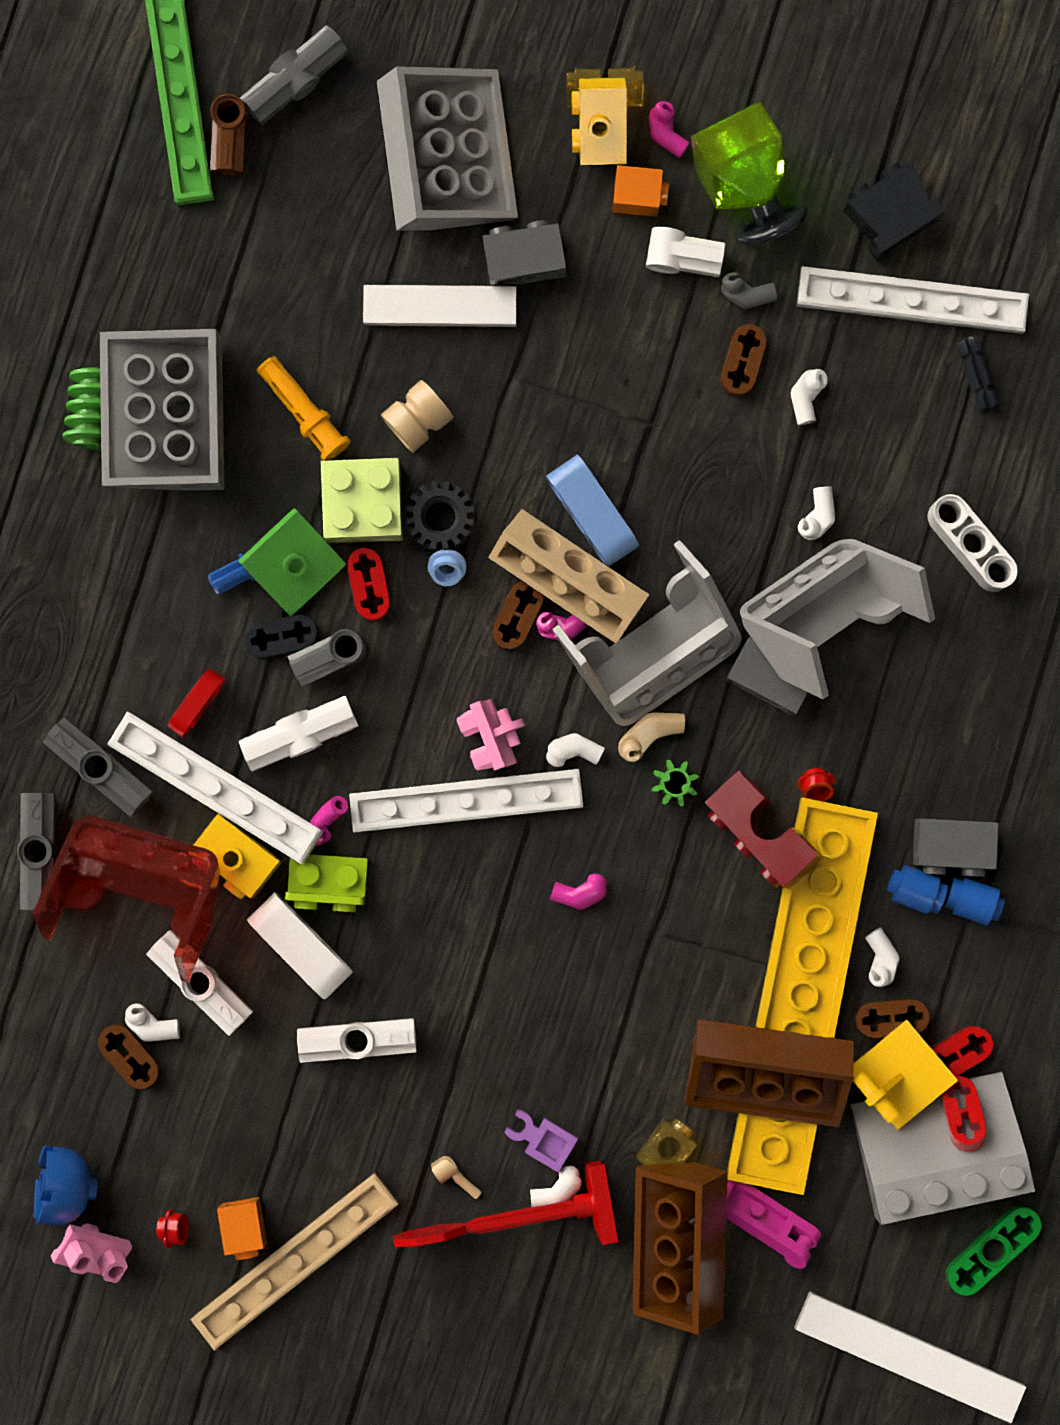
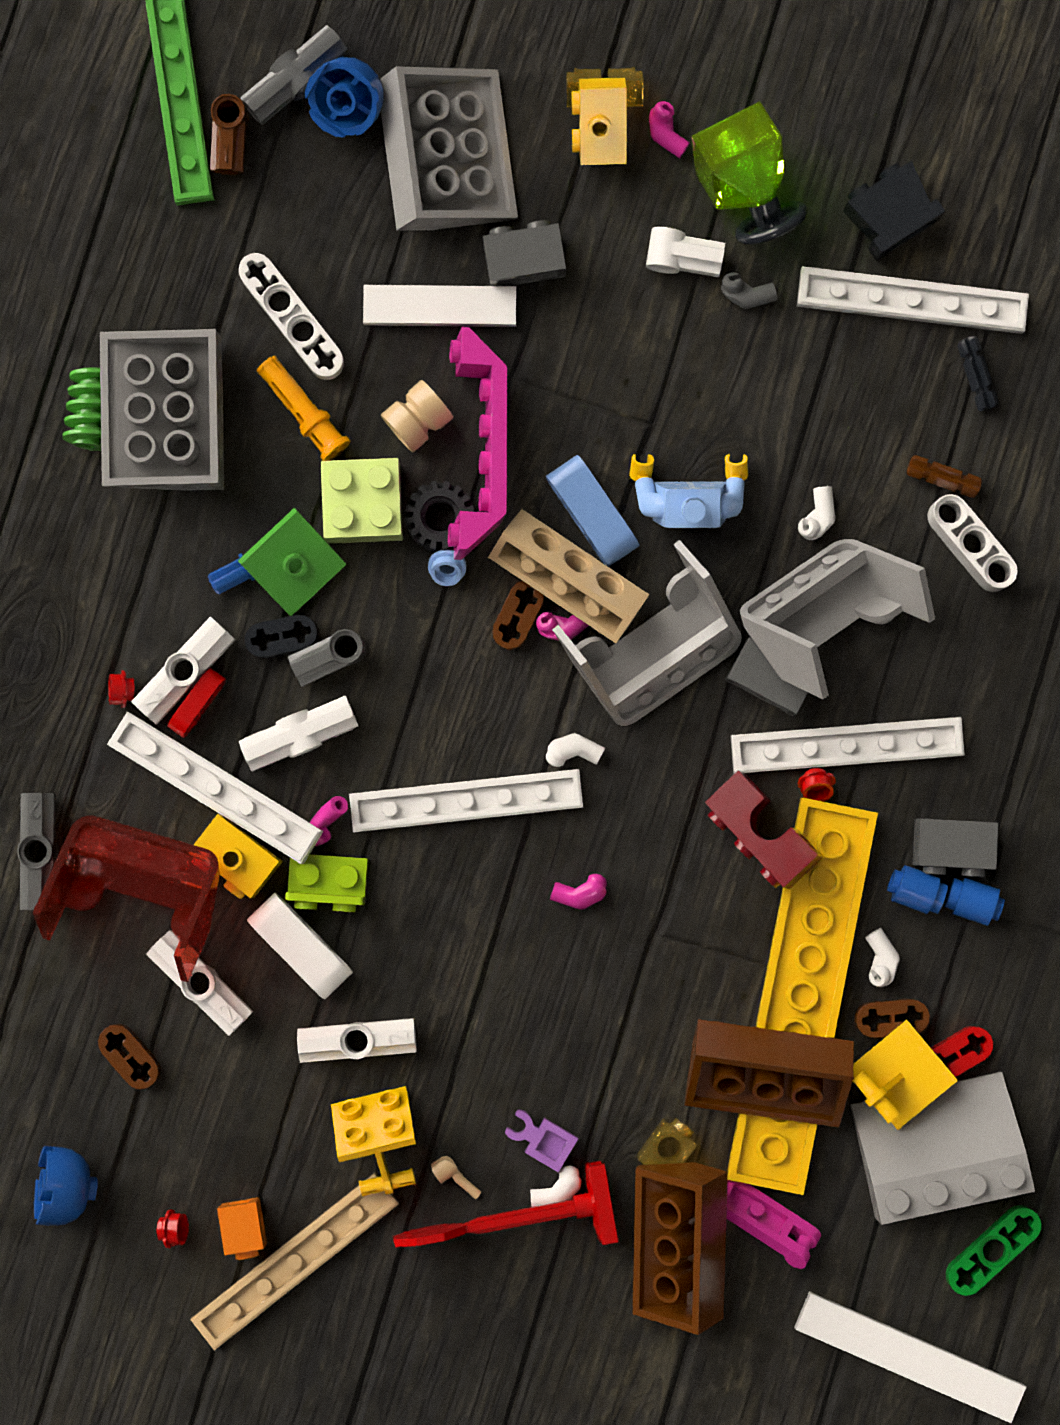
dark grey piece [43,717,154,817] -> none
bright pink hips [51,1223,132,1283] -> none
white arm [125,1003,180,1042] -> none
red beam [348,548,390,621] -> none
bright pink hips [457,699,526,770] -> none
orange brick [612,165,669,217] -> none
tan arm [618,713,685,762] -> none
bright green gear [651,760,699,807] -> none
reddish brown beam [720,324,766,398] -> none
white arm [791,369,828,425] -> none
red beam [941,1076,986,1152] -> none
none -> red plate [108,670,134,708]
none -> white piece [131,617,236,724]
none -> white beam [239,253,344,380]
none -> blue cylinder [305,57,384,137]
none -> yellow plate [331,1086,416,1197]
none -> dark pink slope [448,327,507,560]
none -> light blue torso [629,454,748,528]
none -> white tile [731,717,965,774]
none -> reddish brown axle [907,455,982,498]

